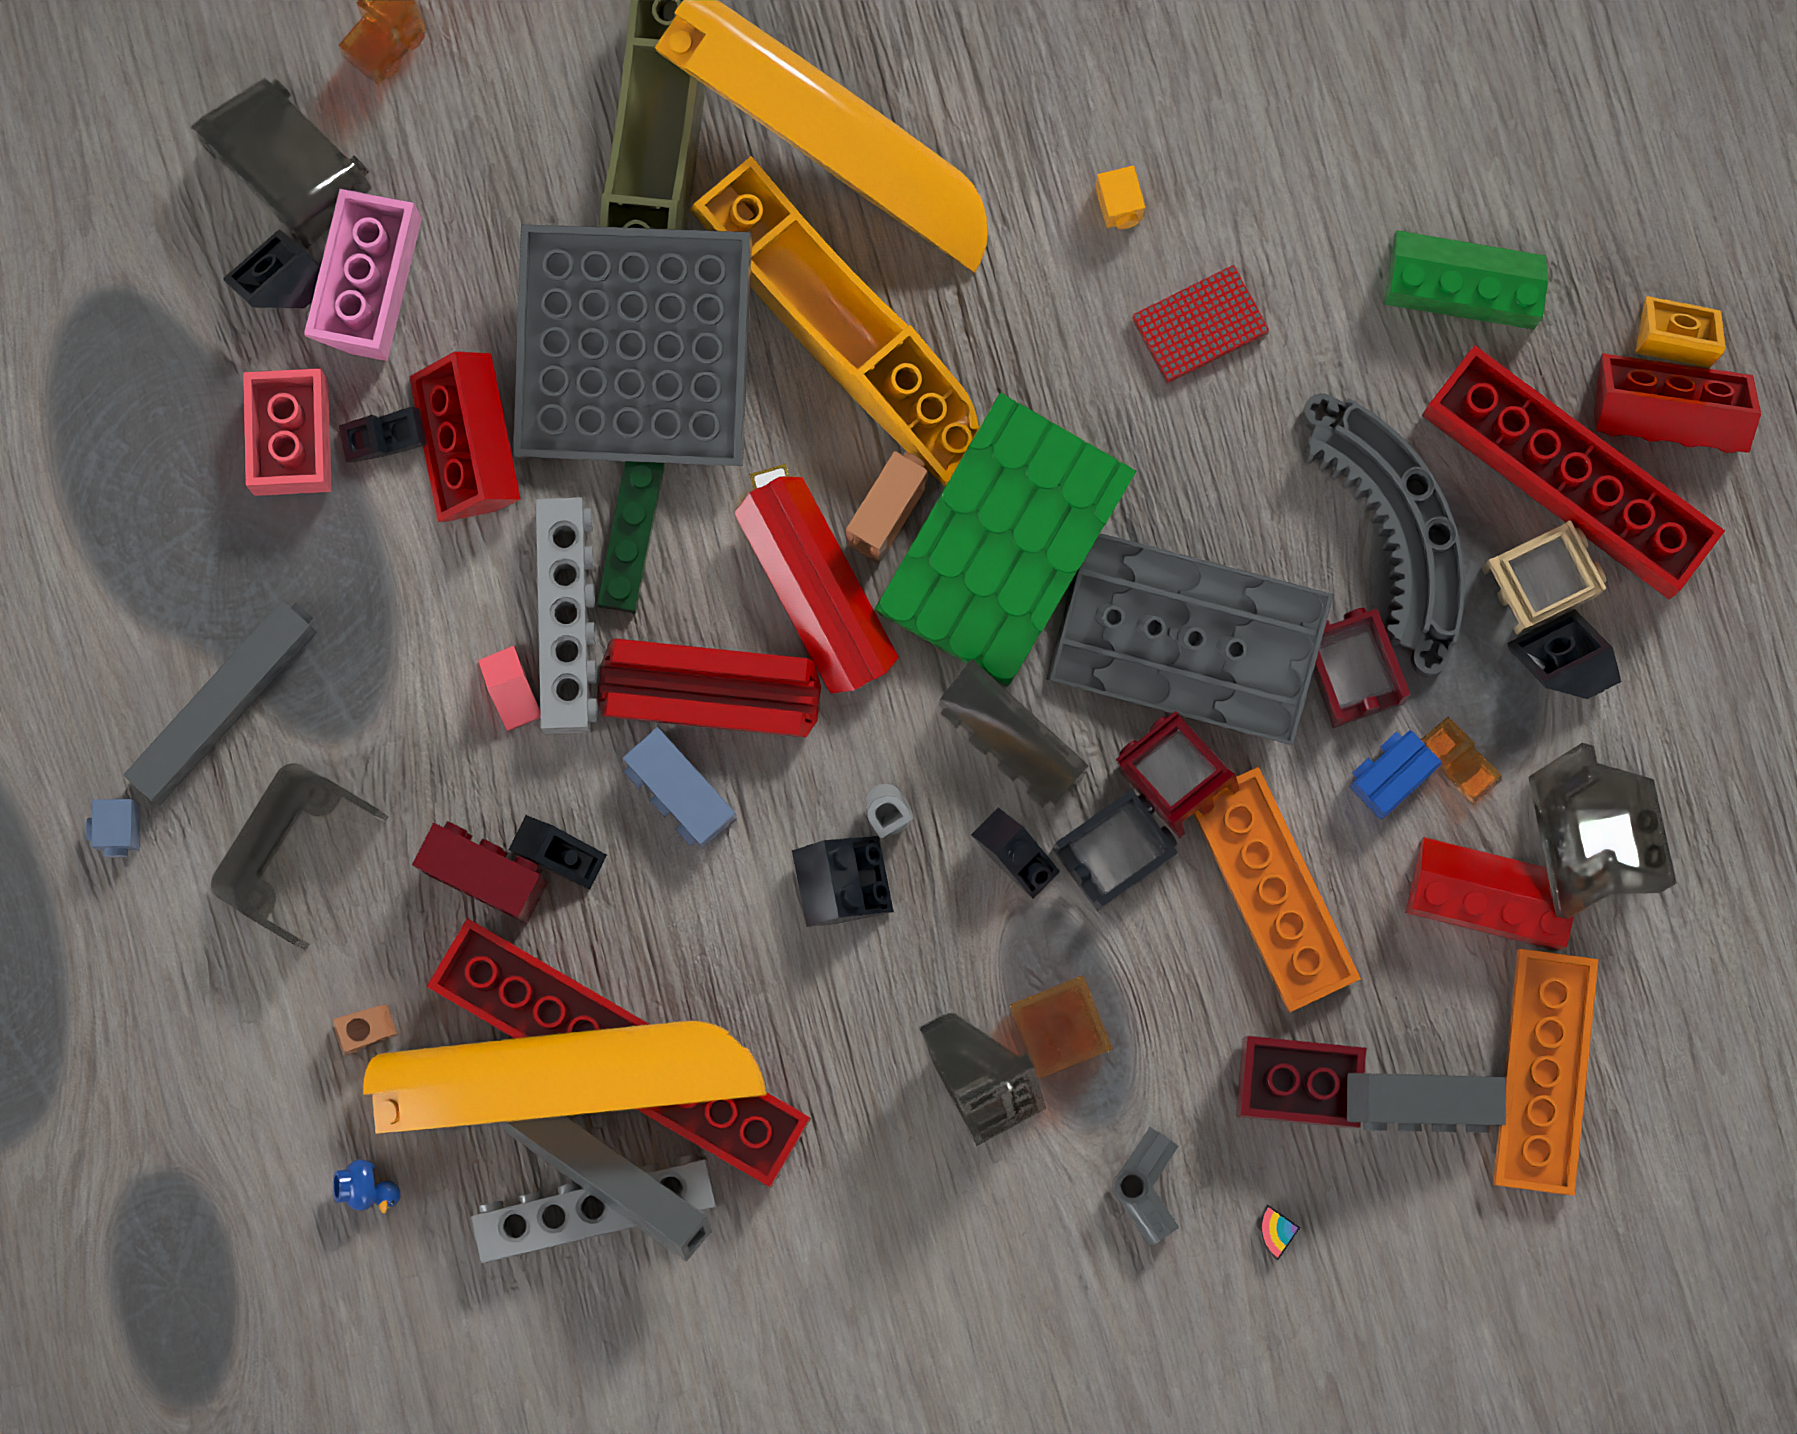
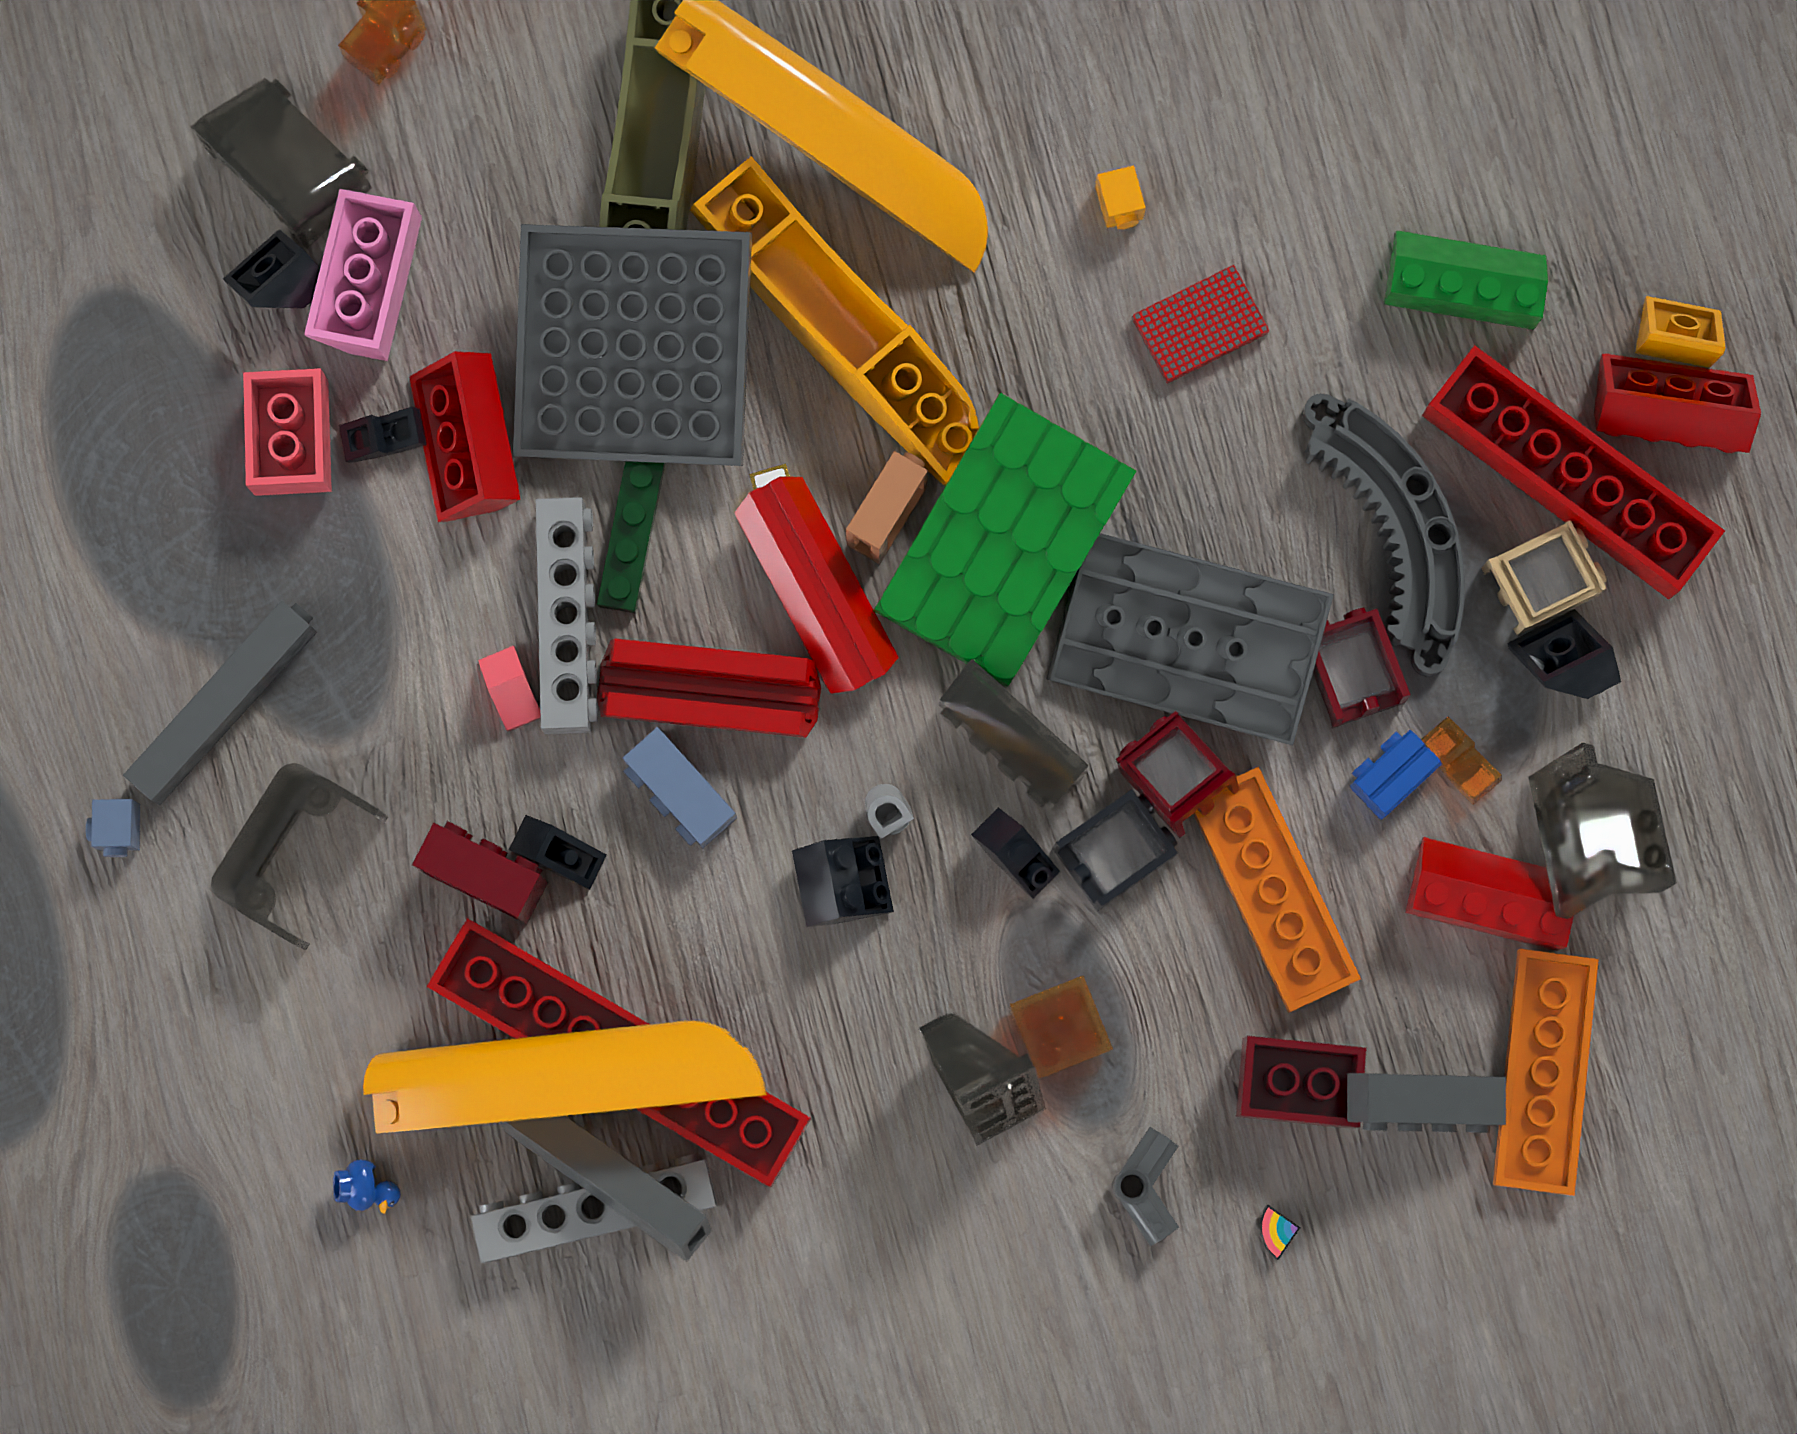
nougat leg [332,1005,398,1057] -> none

